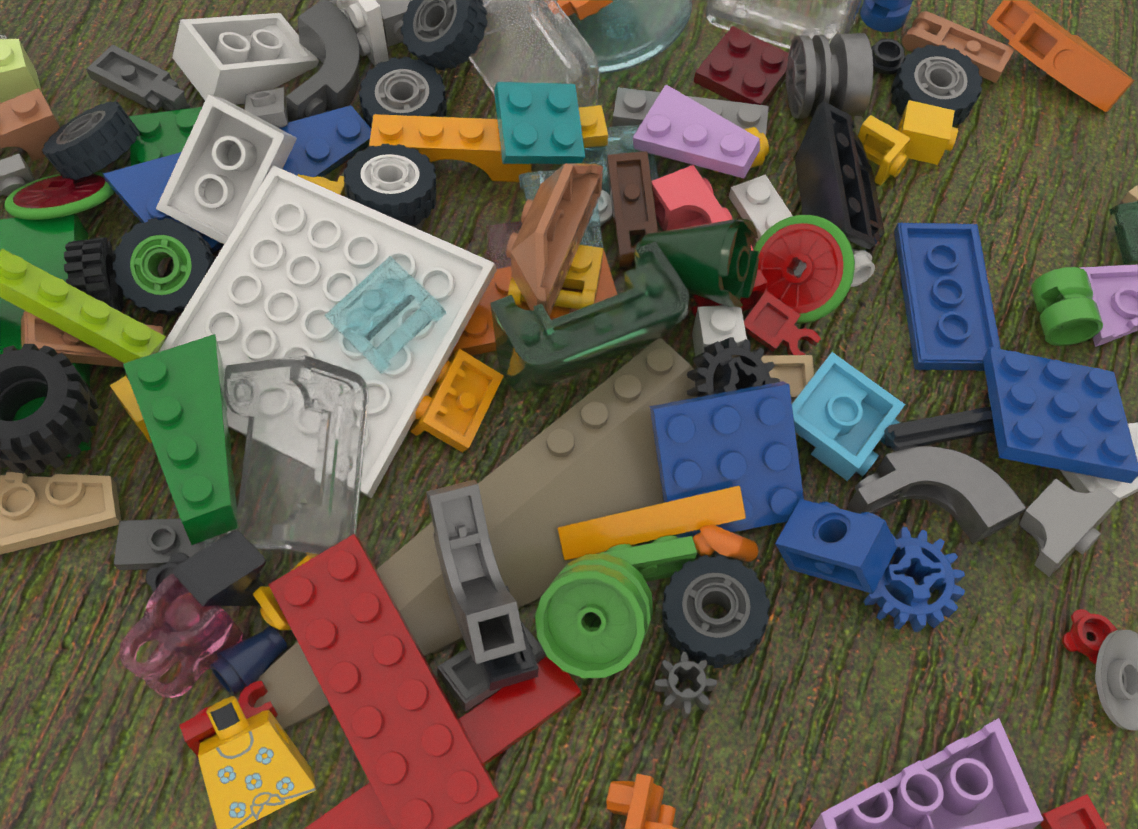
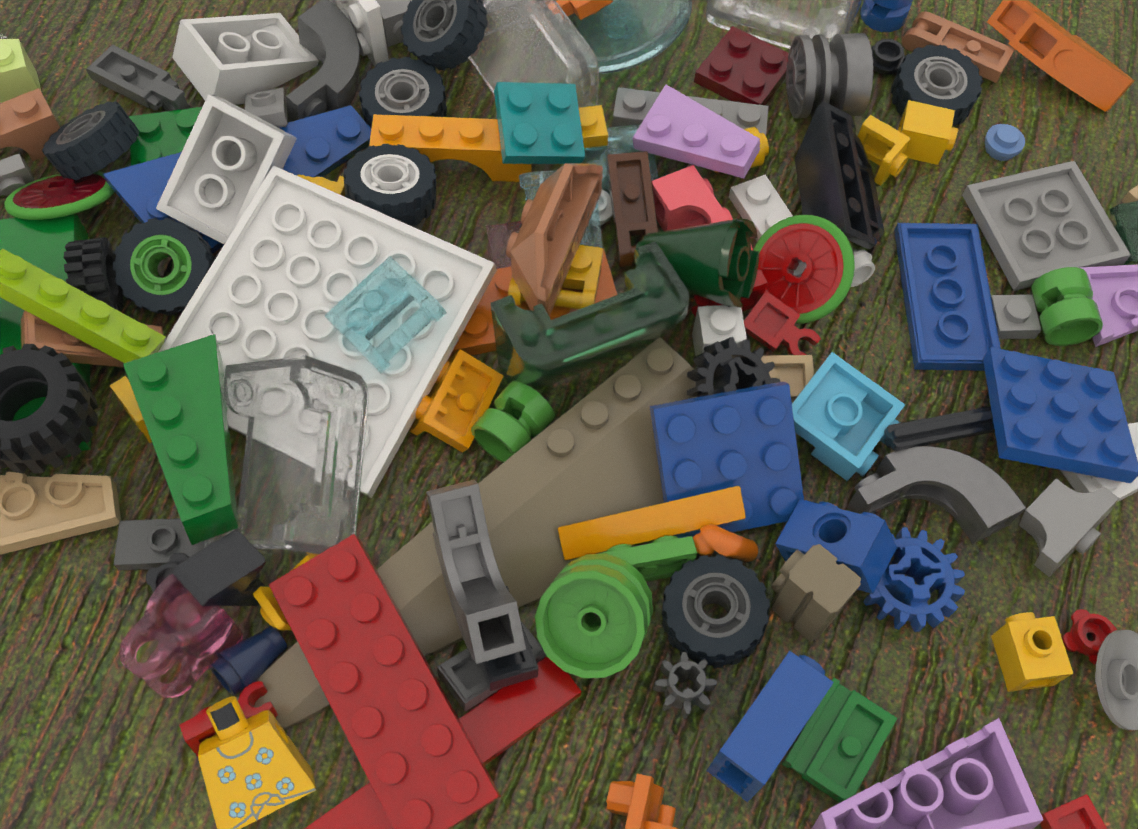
none -> bright green wheel [471,381,555,463]
none -> blue brick [706,651,834,802]
none -> dark tan brick [771,544,861,642]
none -> green plate [782,677,897,803]
none -> light grey plate [962,161,1131,291]
none -> medium blue plate [985,124,1025,161]
none -> light grey plate [991,295,1041,339]
none -> yellow brick [991,612,1074,692]

